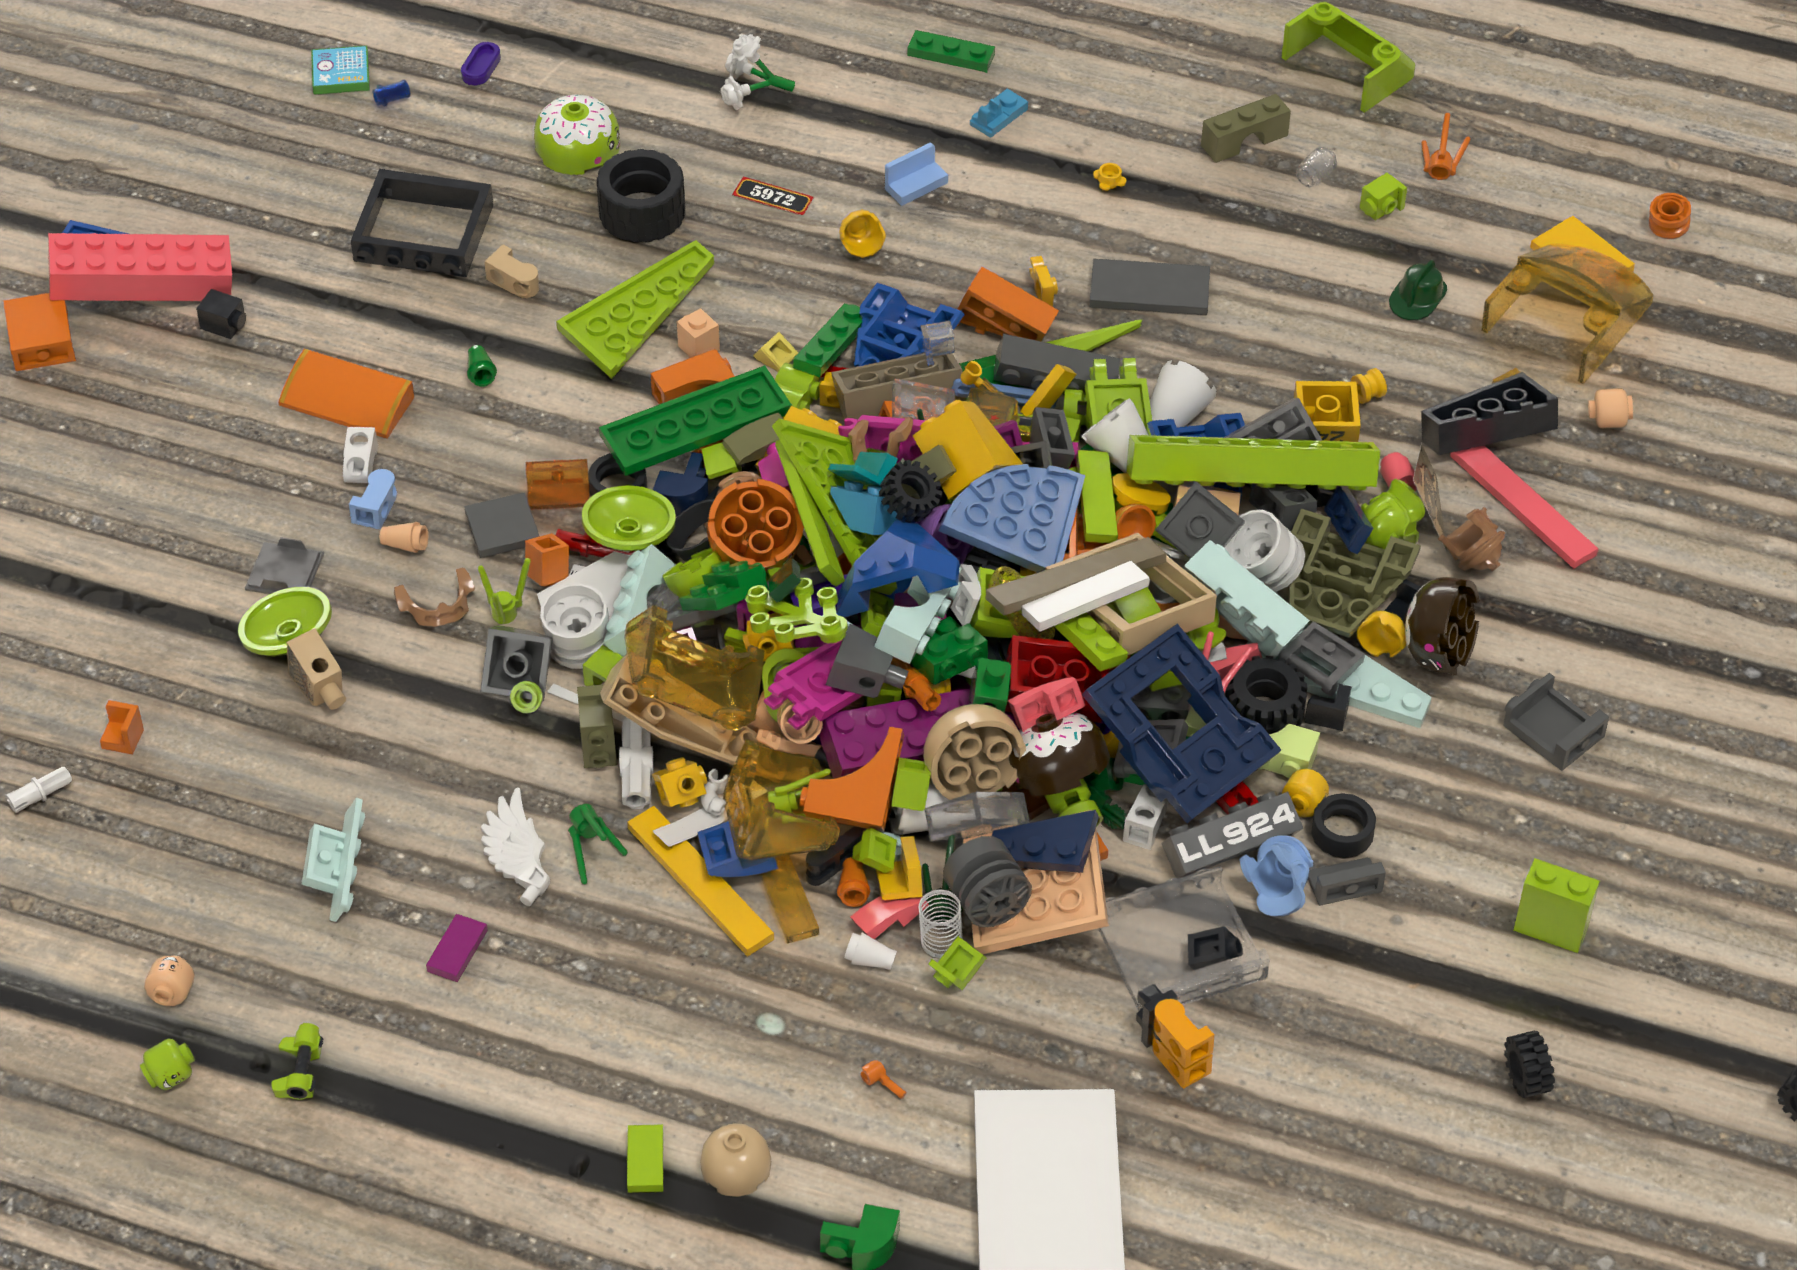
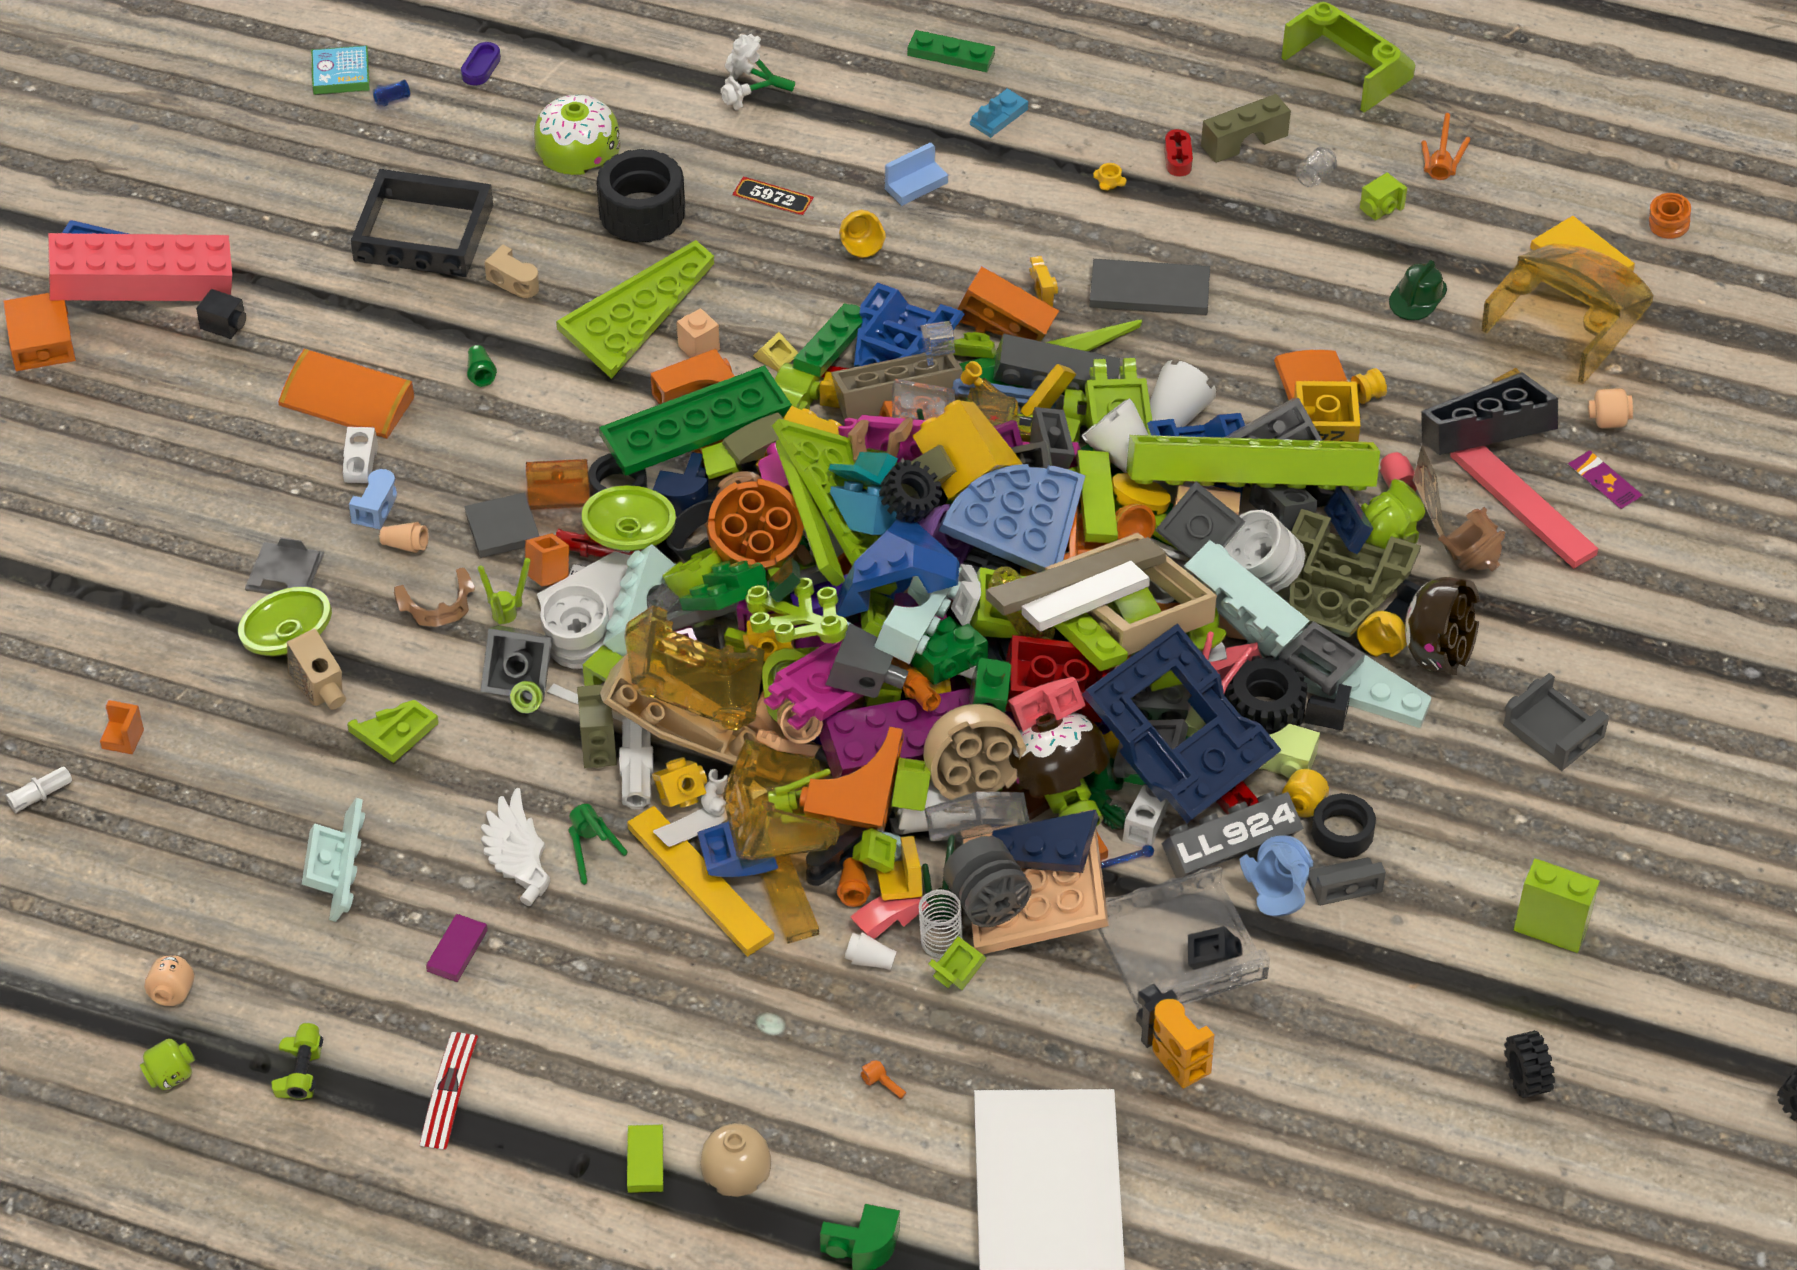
none -> lime wing [347,700,439,763]
none -> sticker [420,1032,478,1150]
none -> lime tile [940,332,996,358]
none -> clear blue hinge [1101,845,1154,868]
none -> red beam [1164,129,1193,177]
none -> orange slope [1274,350,1348,400]
none -> magenta sticker [1568,450,1643,509]

